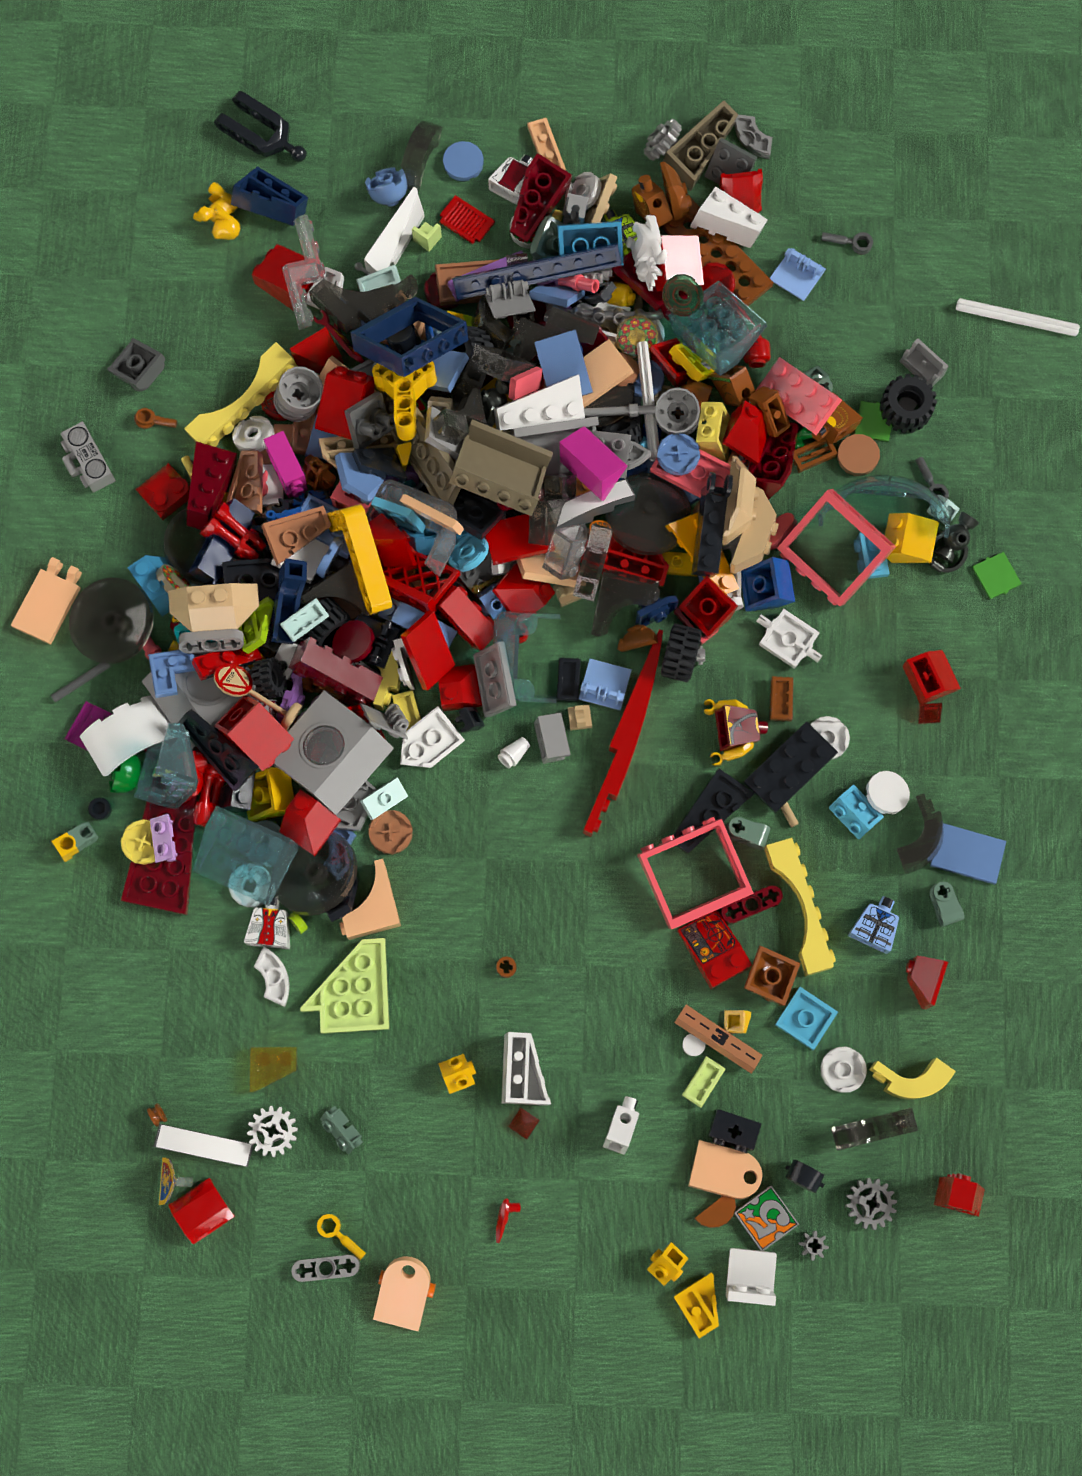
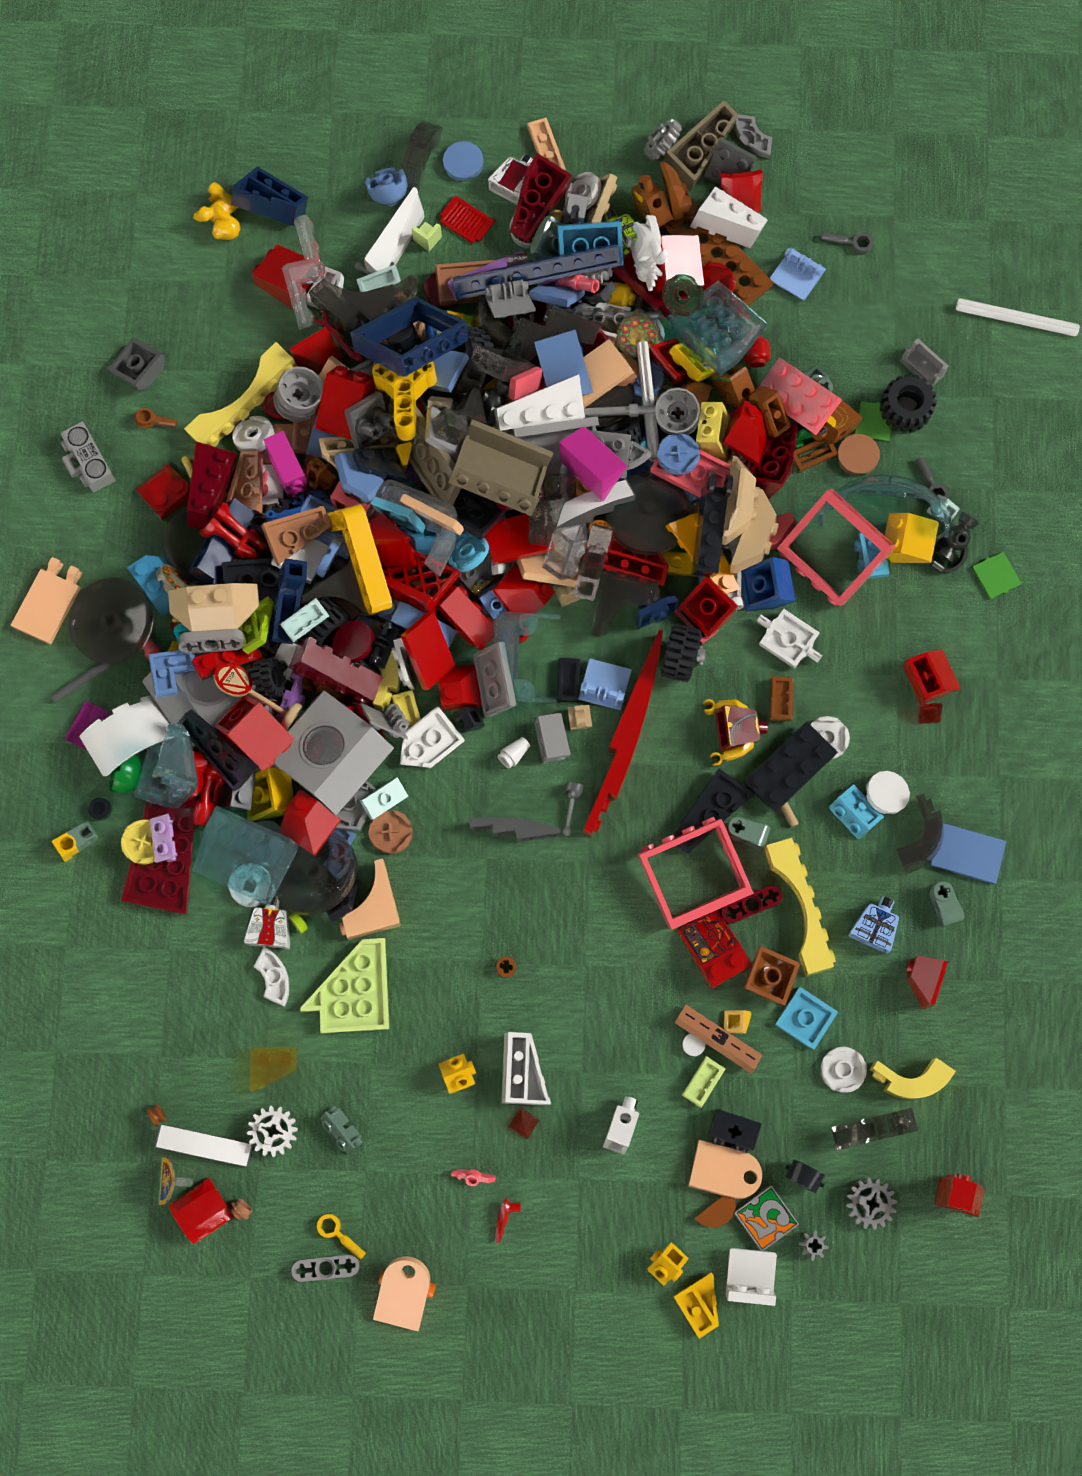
black piece [214,90,307,162] -> none
dark orange tile [617,625,658,652] -> none
none -> nougat plate [231,1198,253,1220]
none -> coral piece [451,1169,496,1186]
none -> dark grey slope [469,817,561,843]
none -> hinge [562,782,583,836]

